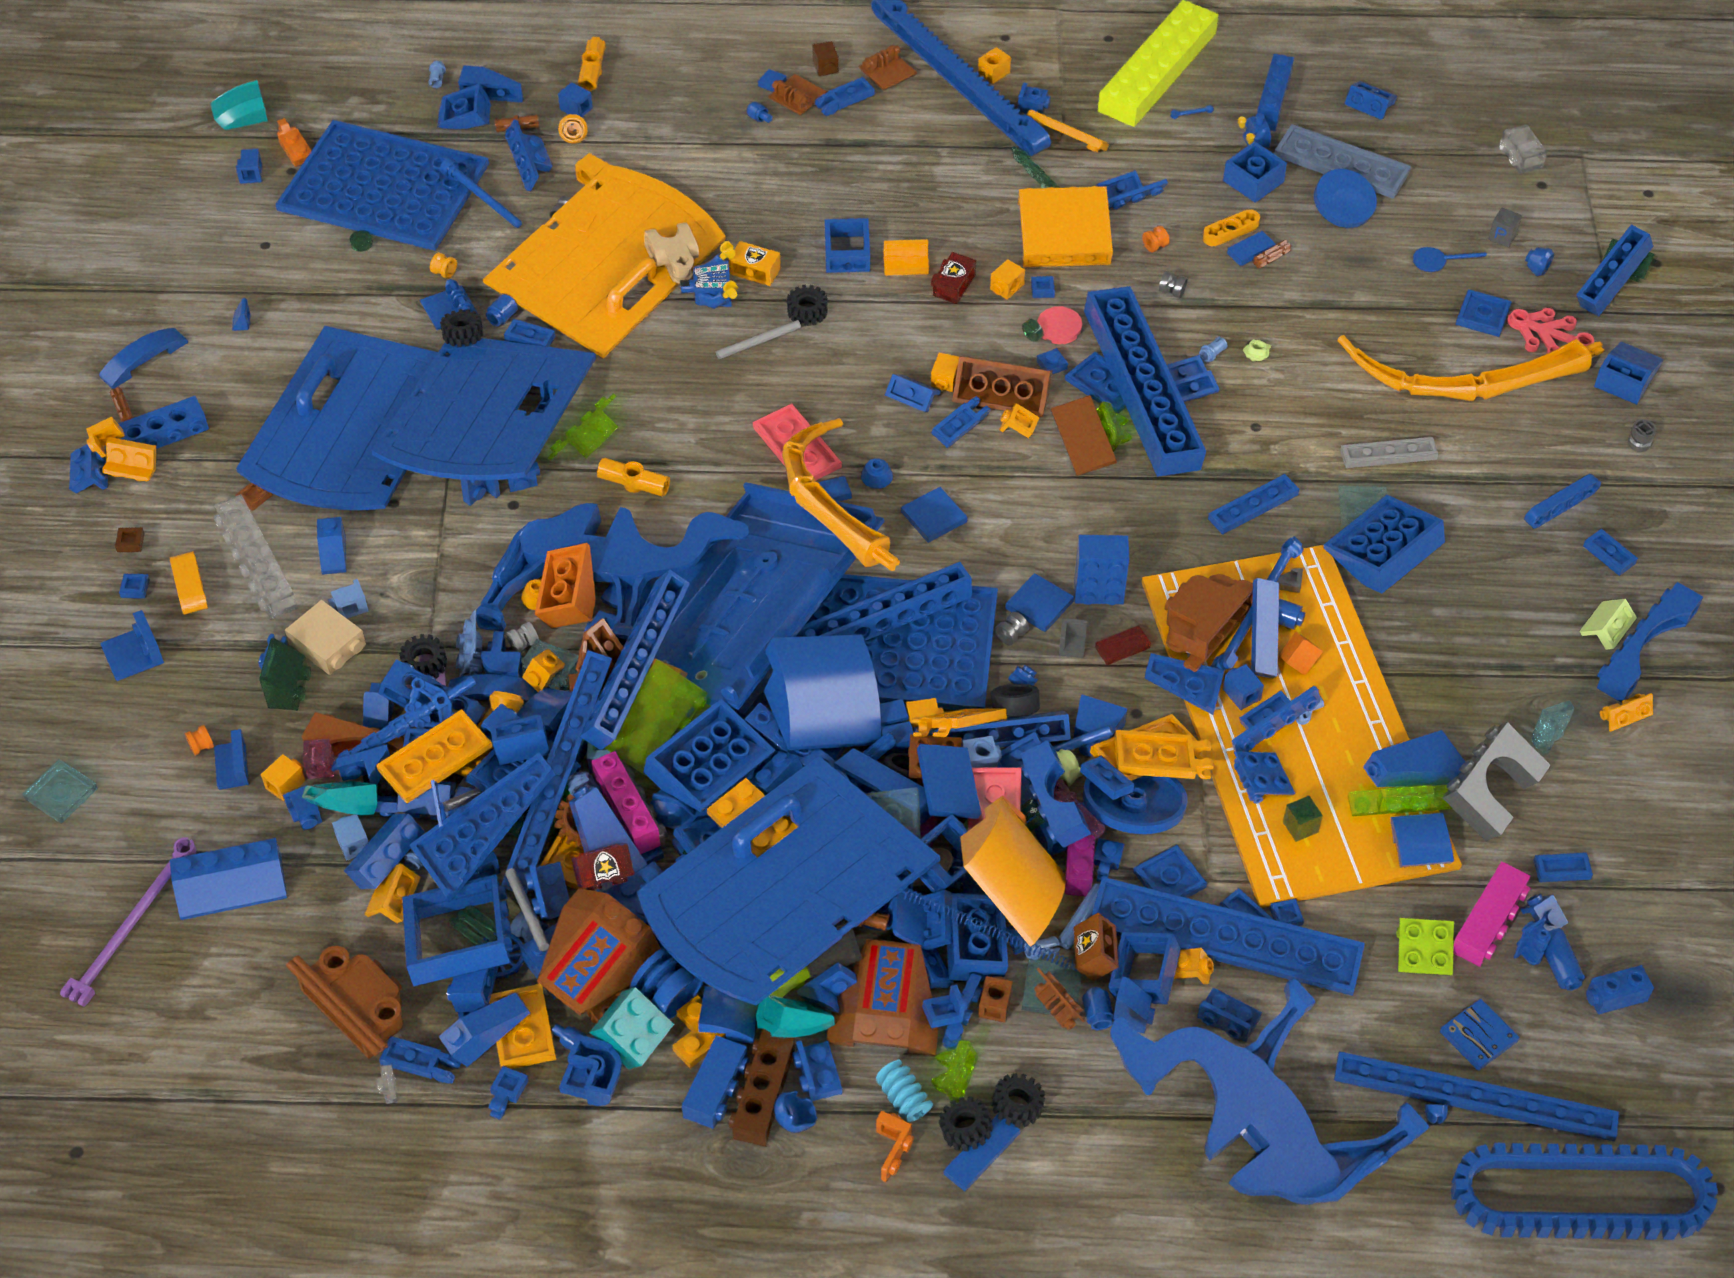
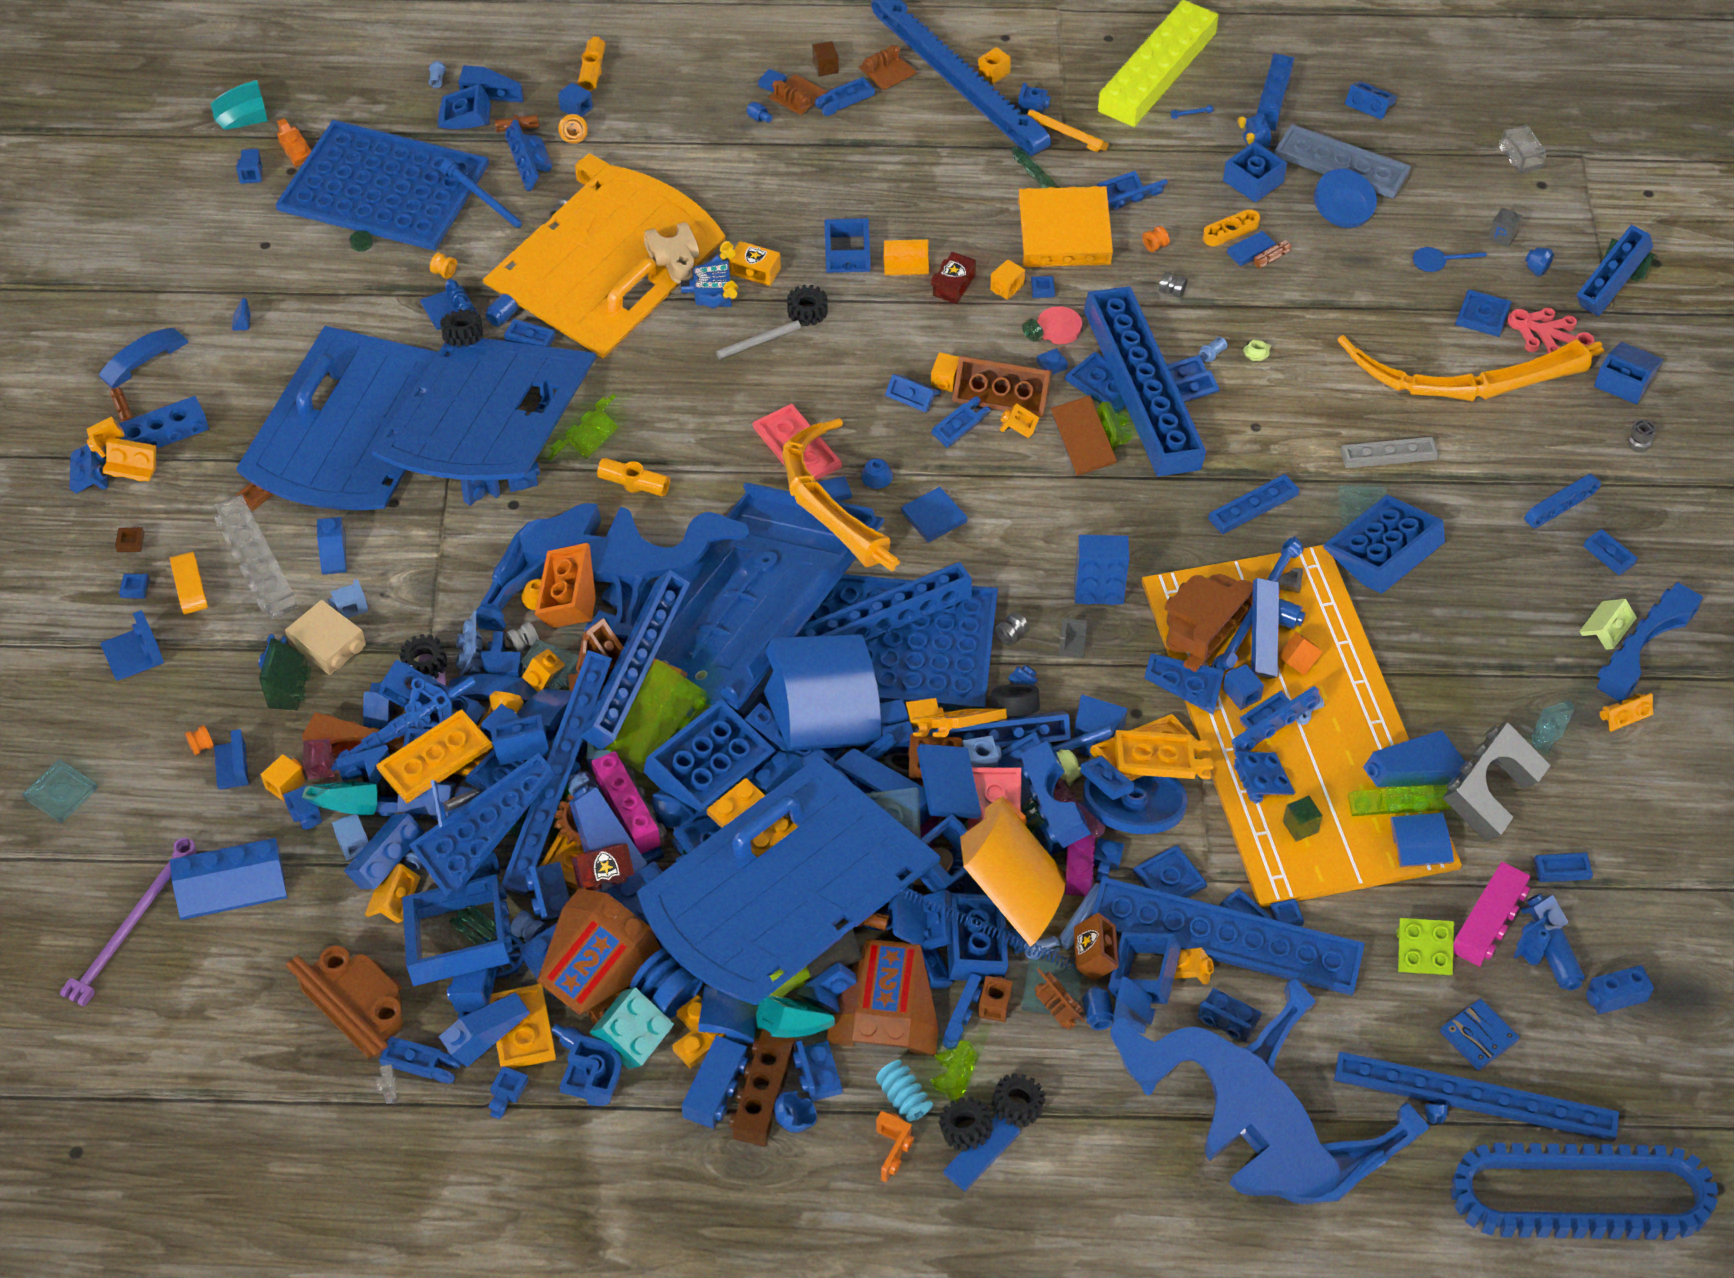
light grey bar [505,868,549,951] -> none
blue bracket [922,985,967,1028] -> none
blue tile [1005,573,1074,632] -> none
clear red tile [1095,625,1151,665] -> none

